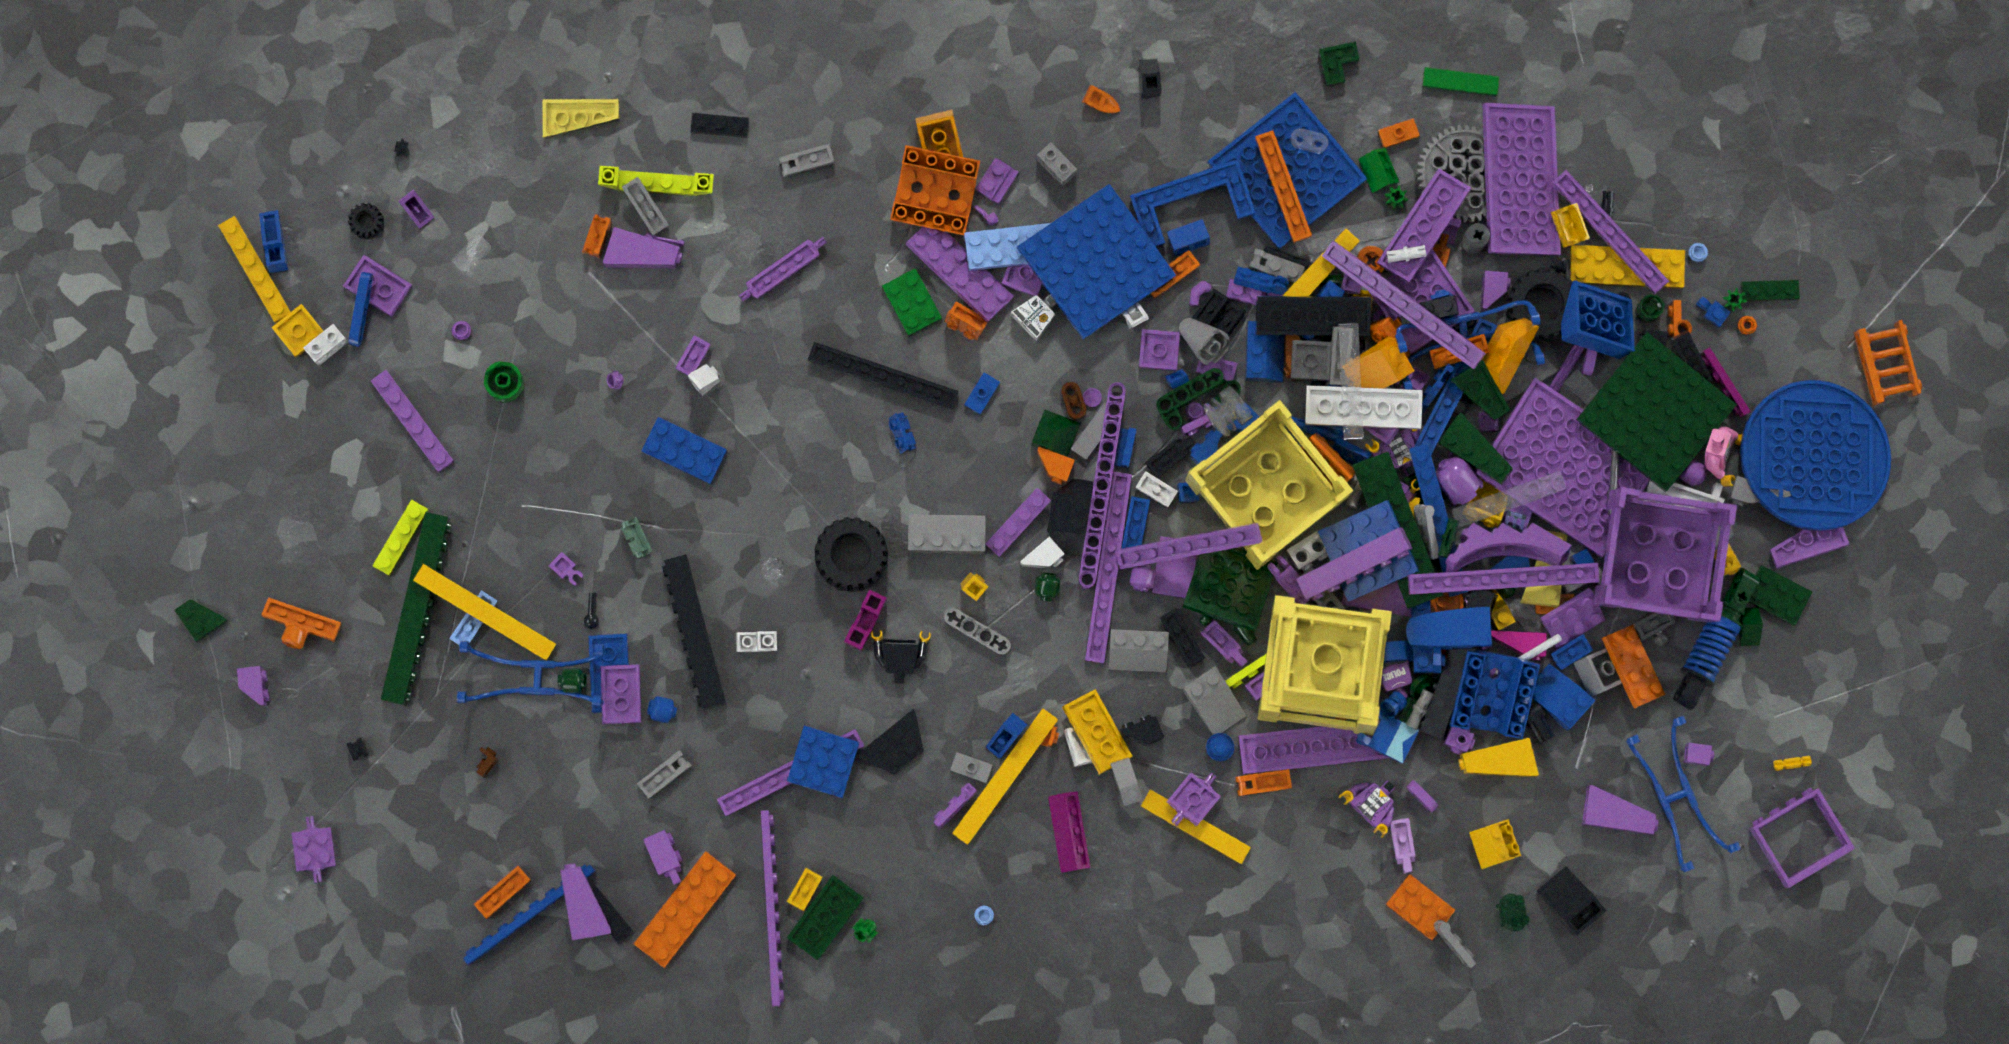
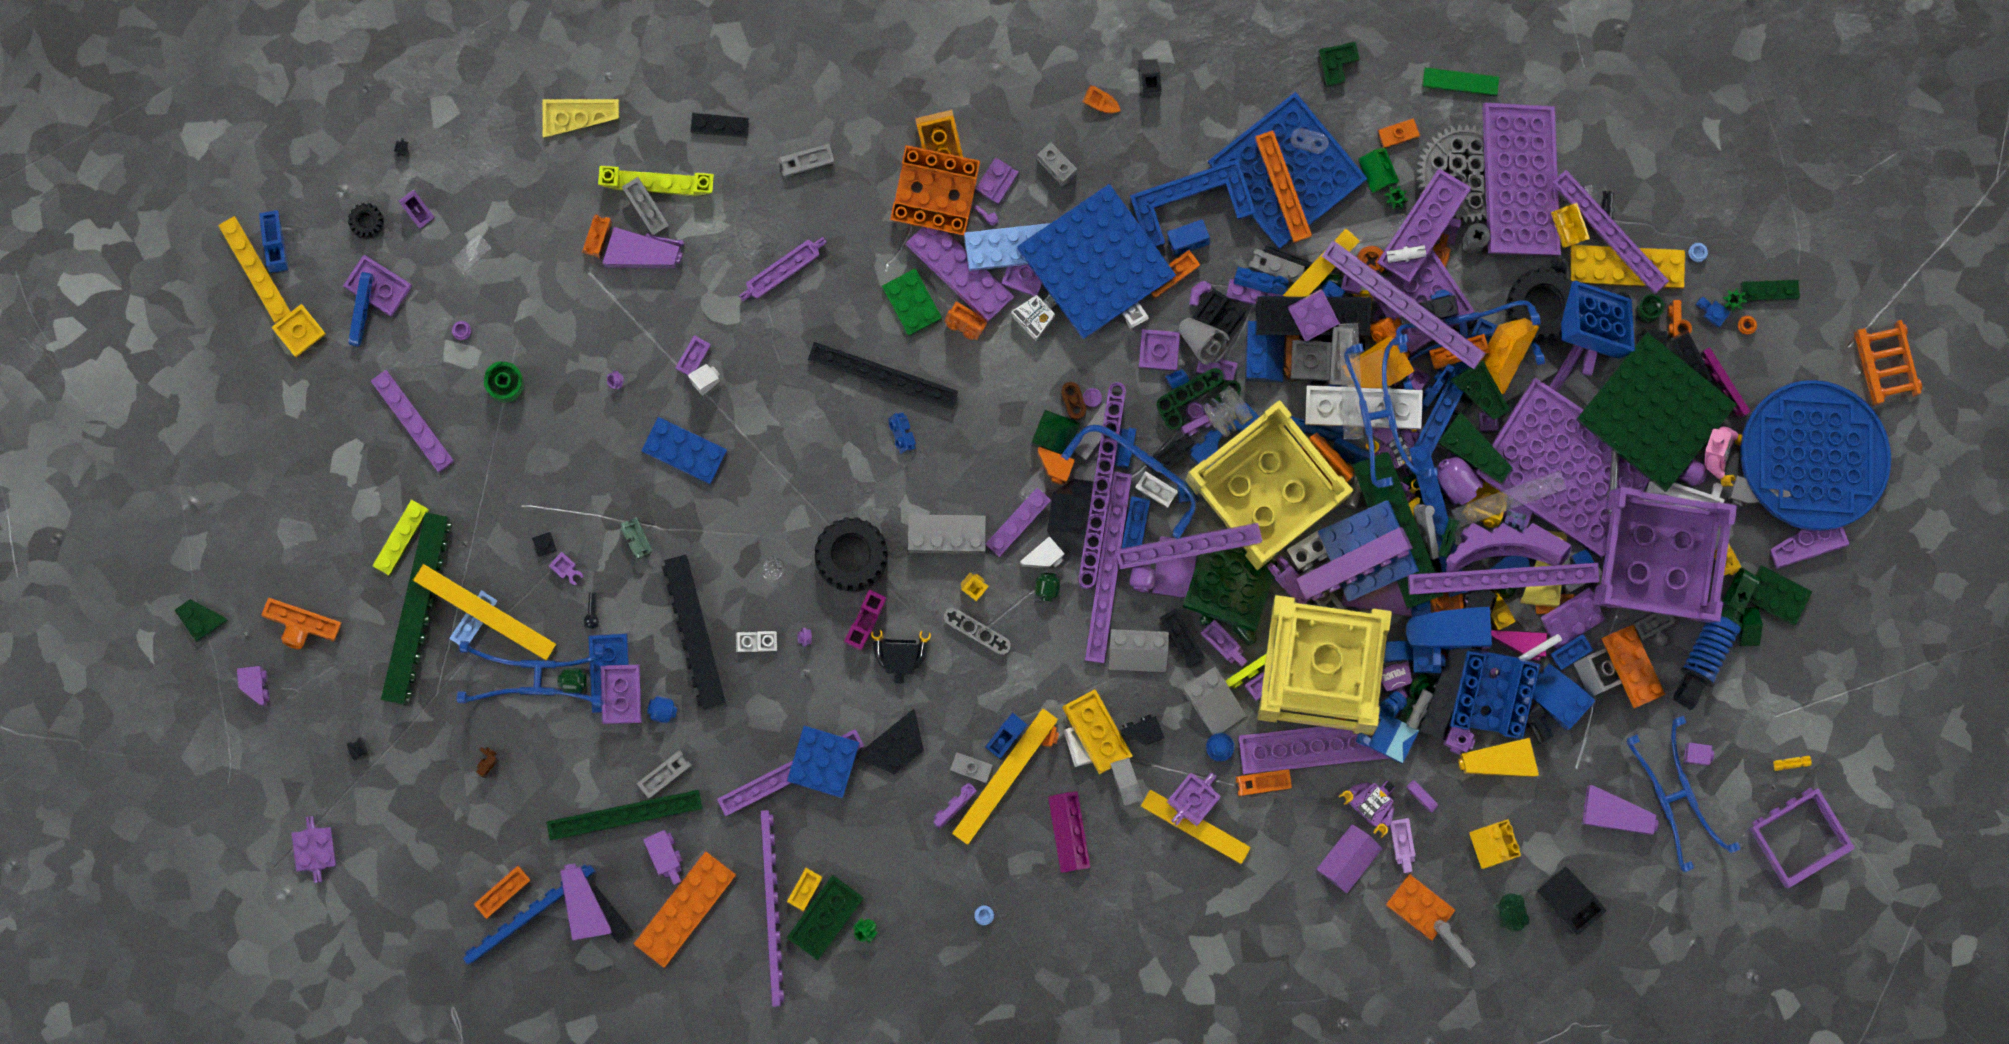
white brick [303,324,348,366] -> none
blue plate [964,373,1000,415] -> none
medium lavender slope [1480,271,1511,312] -> none
none -> black plate [532,532,557,557]
none -> dark green plate [546,790,703,841]
none -> medium lavender plate [798,627,812,647]
none -> blue bar [1061,425,1196,539]
none -> medium lavender plate [1287,289,1339,342]
none -> medium lavender slope [1316,824,1382,894]
none -> blue bar [1344,334,1439,488]

